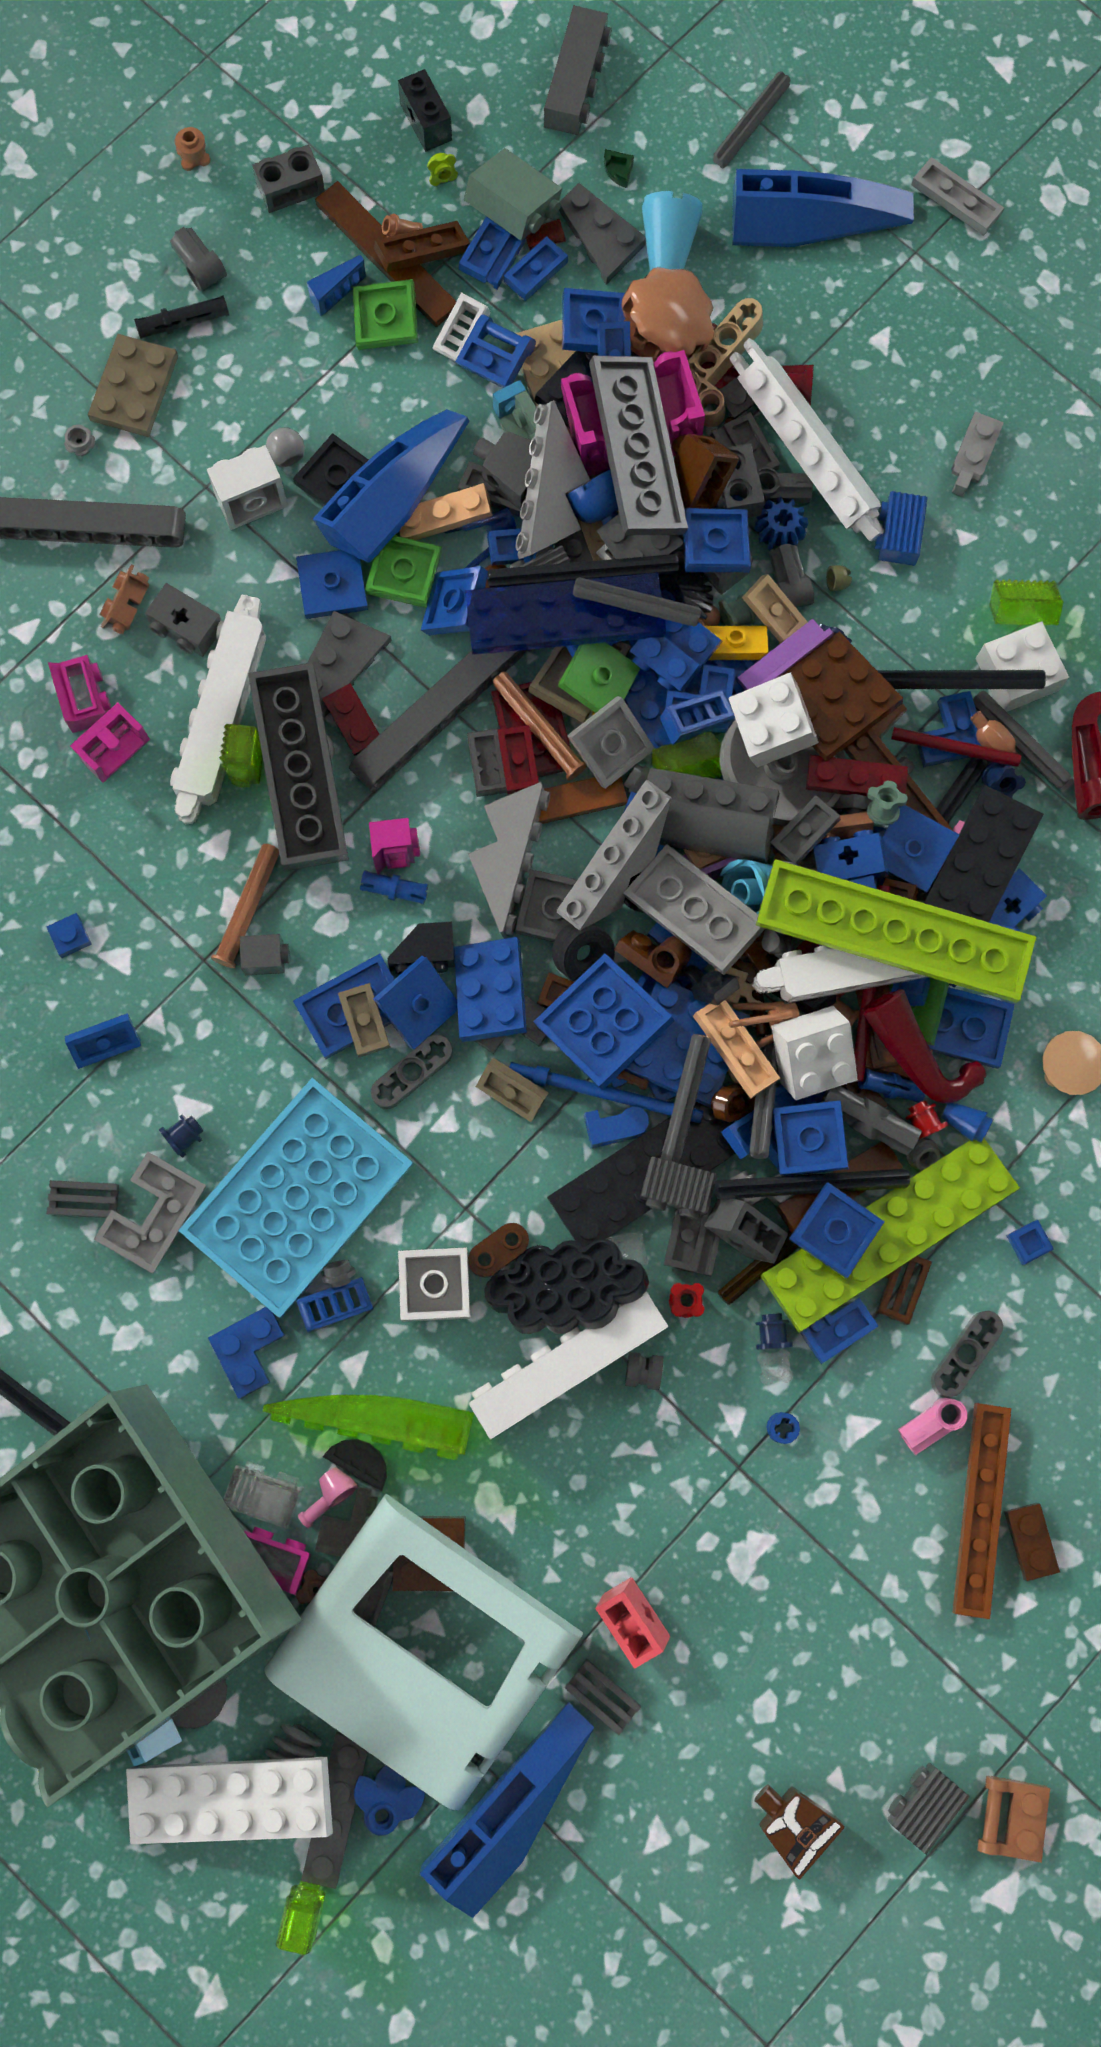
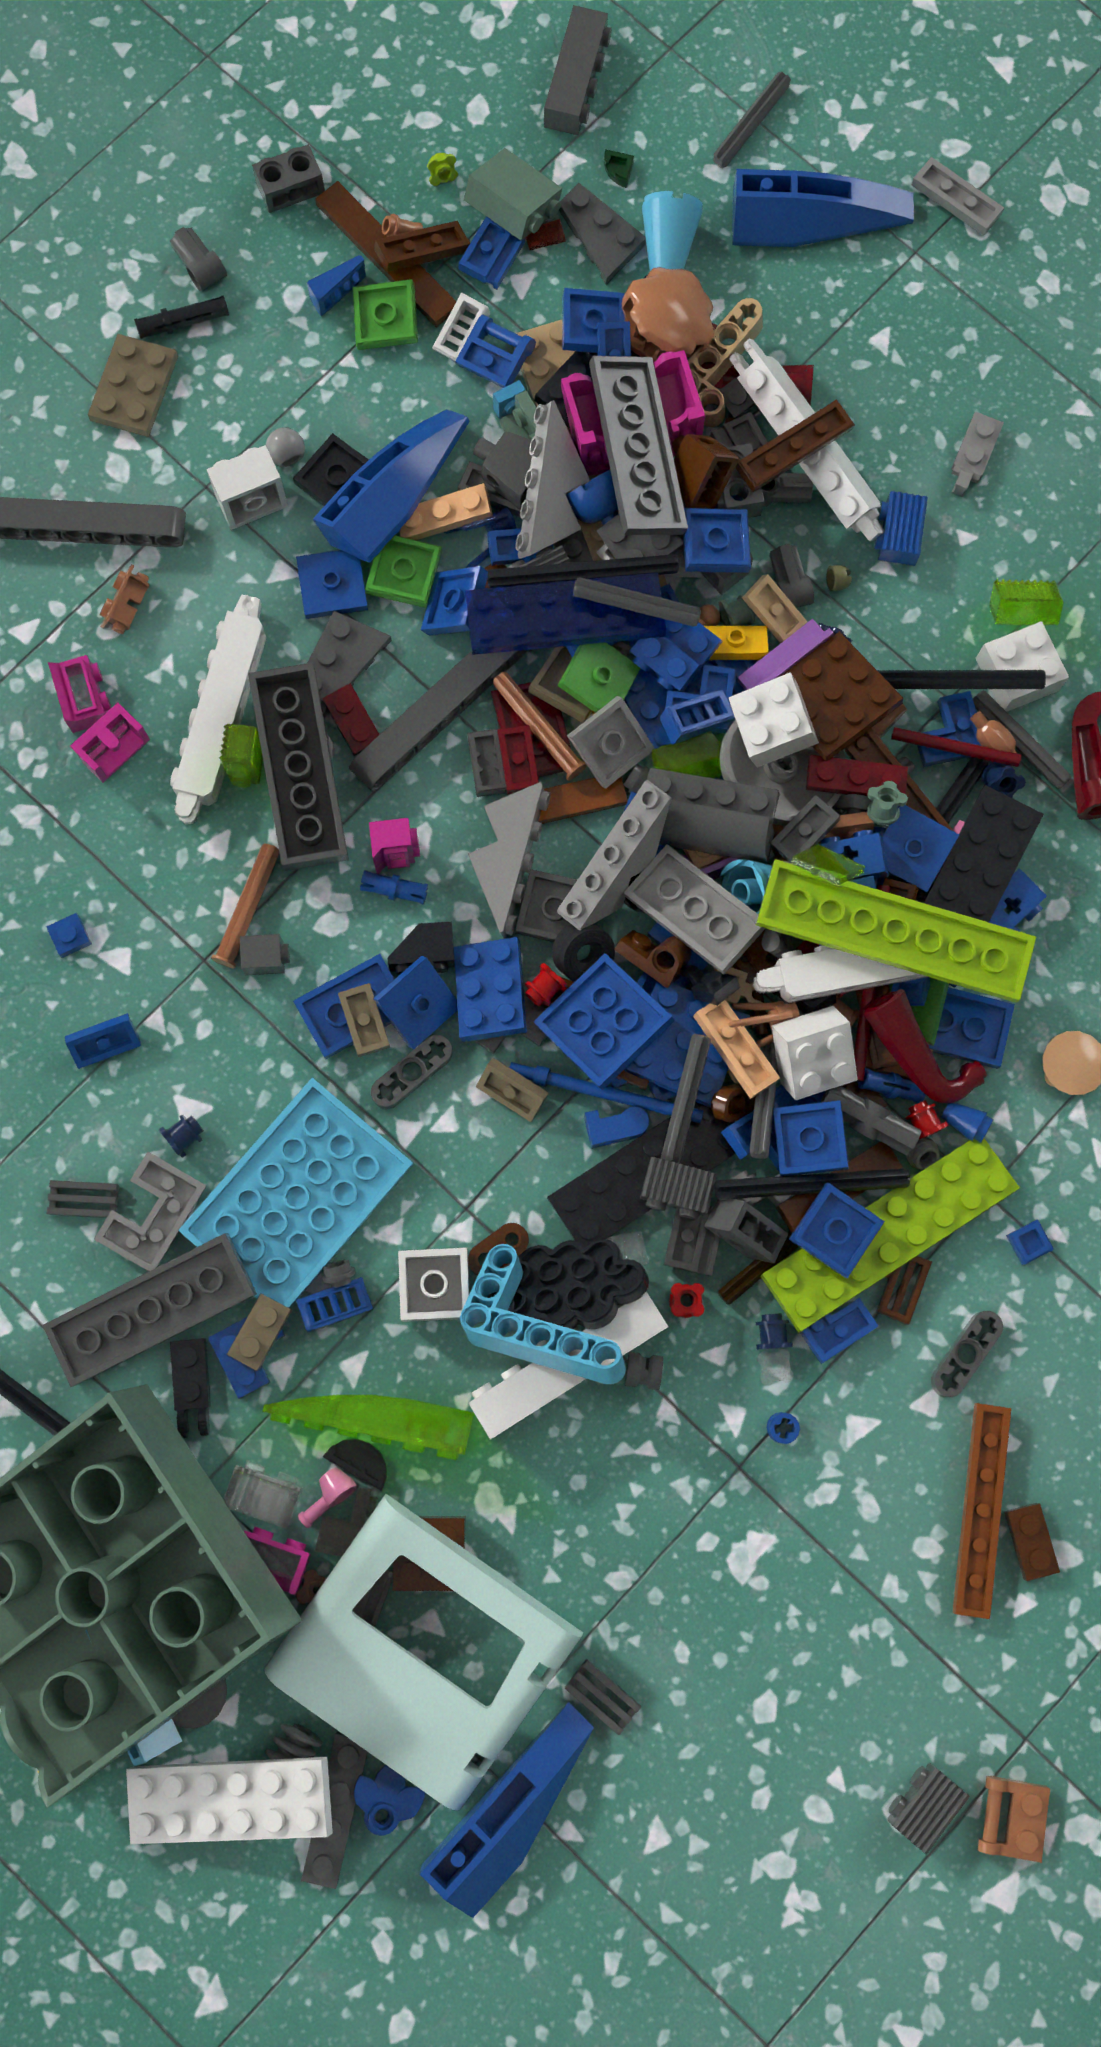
light grey plate [64,425,95,456] -> none
dark grey brick [145,583,221,657] -> none
nougat brick [175,127,210,171] -> none
clear neon green brick [276,1881,326,1955] -> none
black brick [398,69,452,152] -> none
blue plate [504,236,568,301] -> none
coral brick [595,1577,670,1669] -> none
black hair [639,561,714,620] -> none
blue gear [754,496,809,551] -> none
torso [754,1784,845,1880] -> none
bright pink piece [897,1397,967,1455] -> none
none -> dark grey plate [42,1233,257,1387]
none -> black hinge [170,1338,211,1438]
none -> dark tan plate [227,1293,292,1371]
none -> medium azure beam [460,1244,626,1385]
none -> red brick [525,963,567,1006]
none -> reddish brown tile [735,399,855,492]
none -> clear neon green piece [790,844,865,886]

